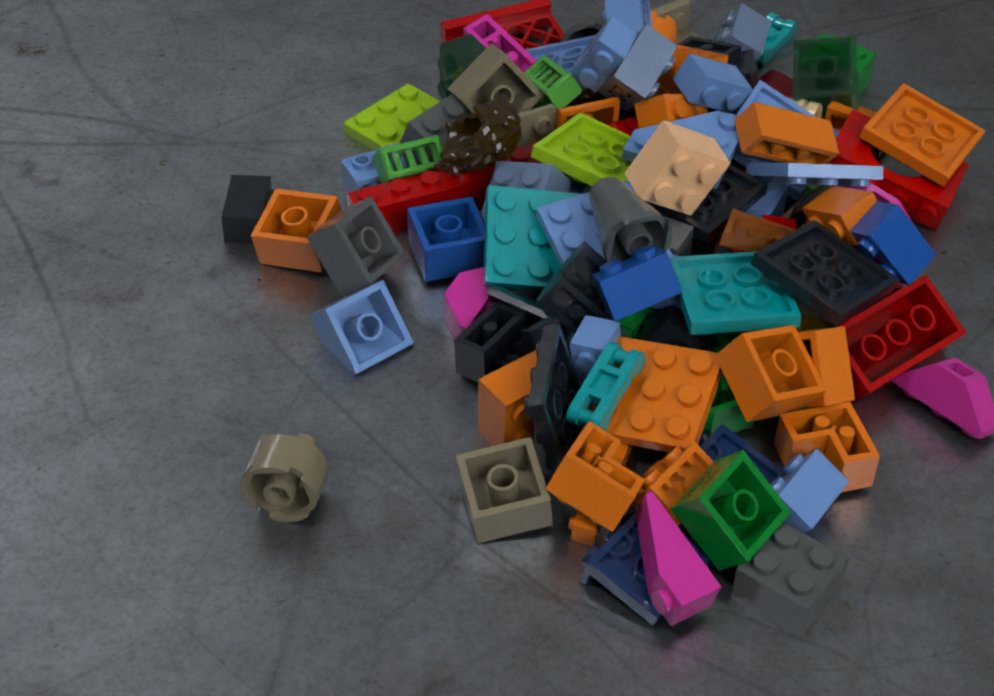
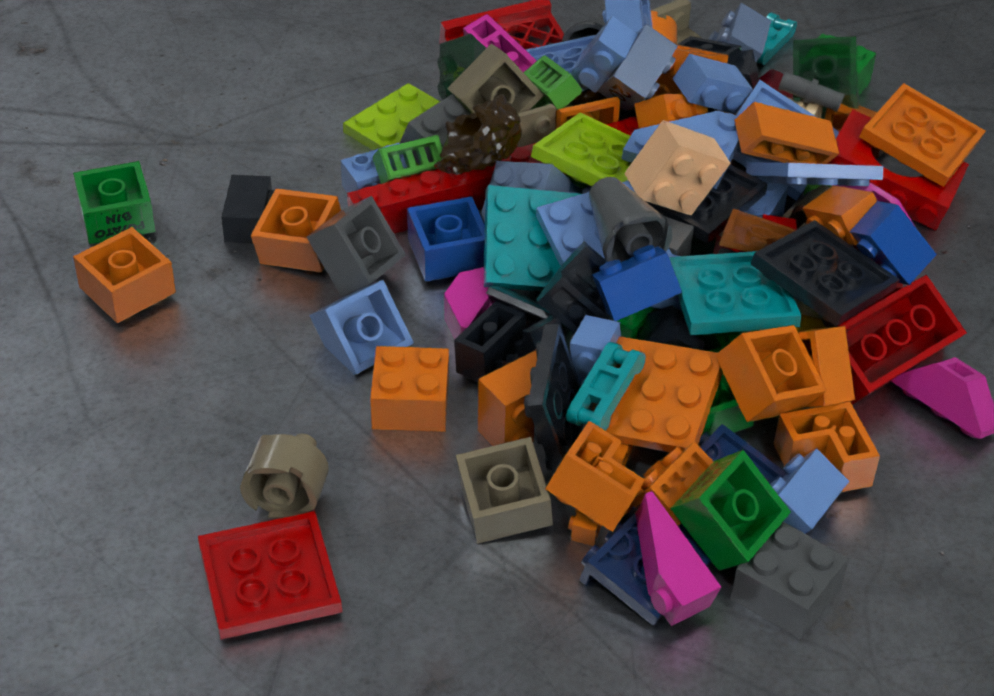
none -> green brick [73,161,156,245]
none -> orange brick [73,227,176,323]
none -> red plate [198,511,342,640]
none -> orange brick [370,346,449,432]
none -> dark grey pin [778,71,845,112]

